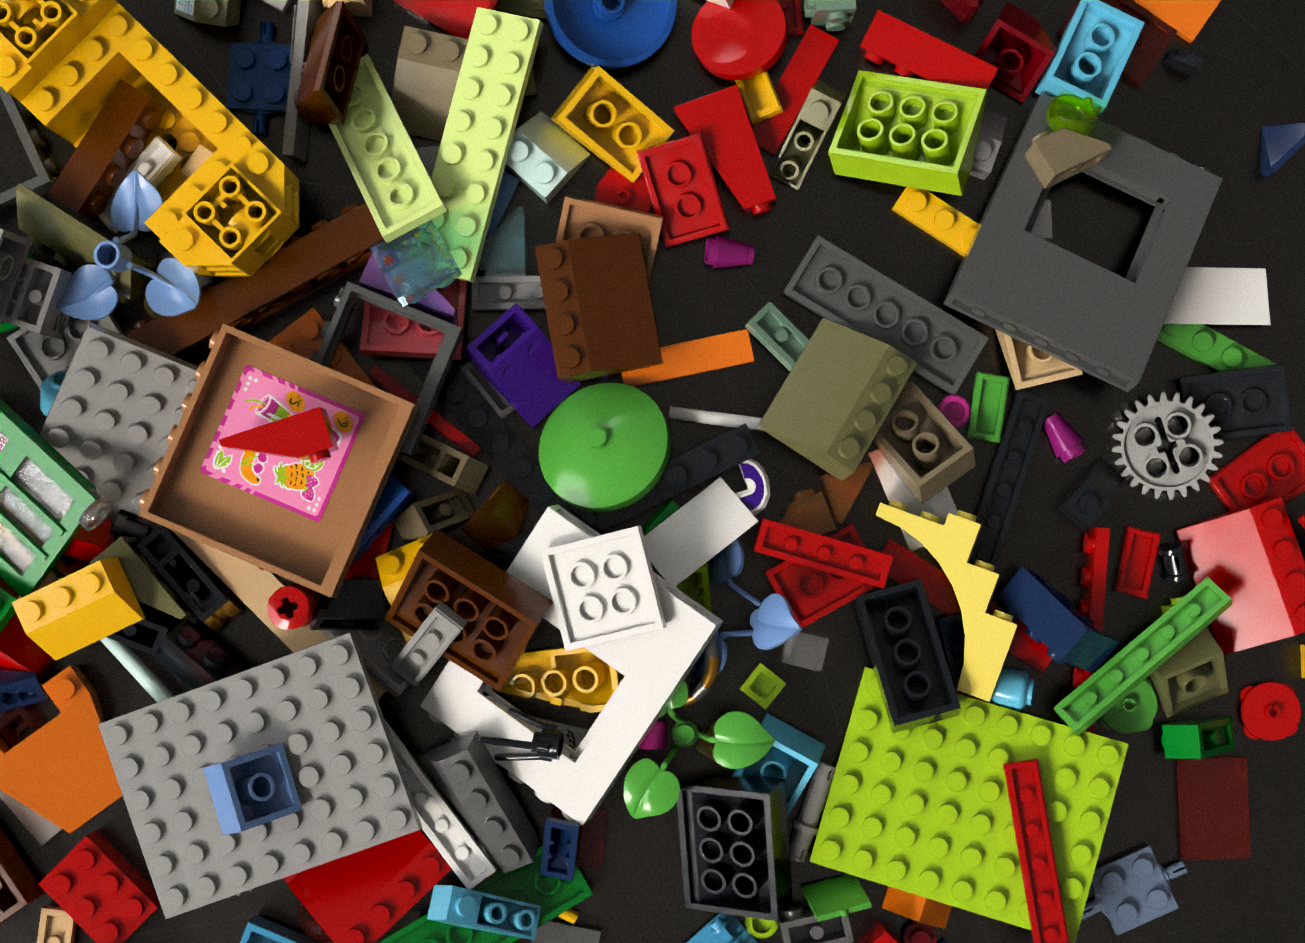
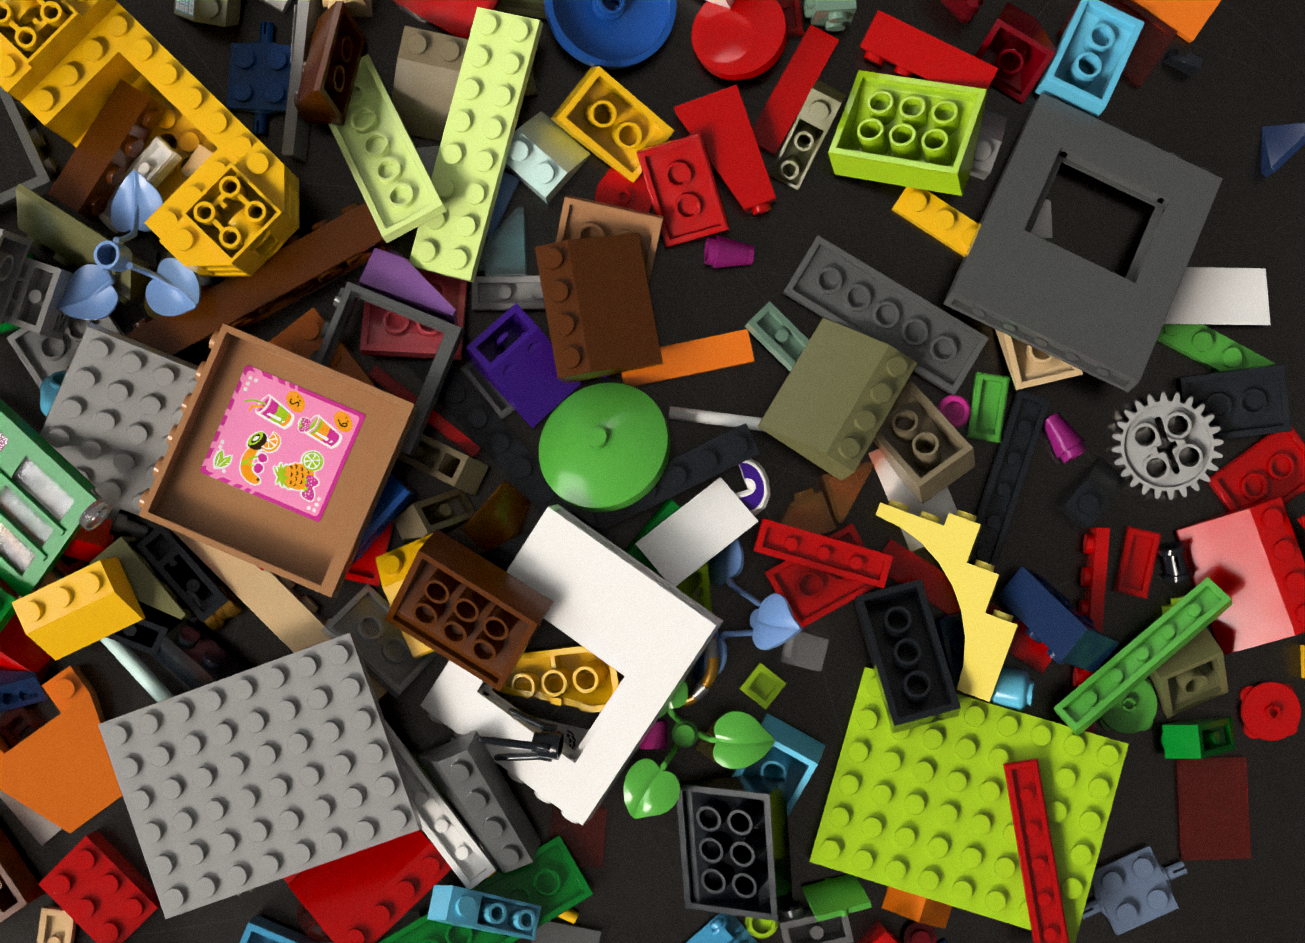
medium blue slope [203,743,302,835] -> none
red slope [219,407,339,464] -> none
red piece [267,585,320,630] -> none
black slope [310,576,385,630] -> none
clear light blue slope [370,219,462,307] -> none
light grey tile [389,601,467,687] -> none
white plate [540,525,667,651] -> none
dark blue slope [540,817,580,881] -> none
yellow tile [735,71,783,125] -> none
light grey pin [789,761,836,863] -> none
dark tan slope [1024,128,1112,189] -> none
clear neon green hair [1045,94,1101,135] -> none

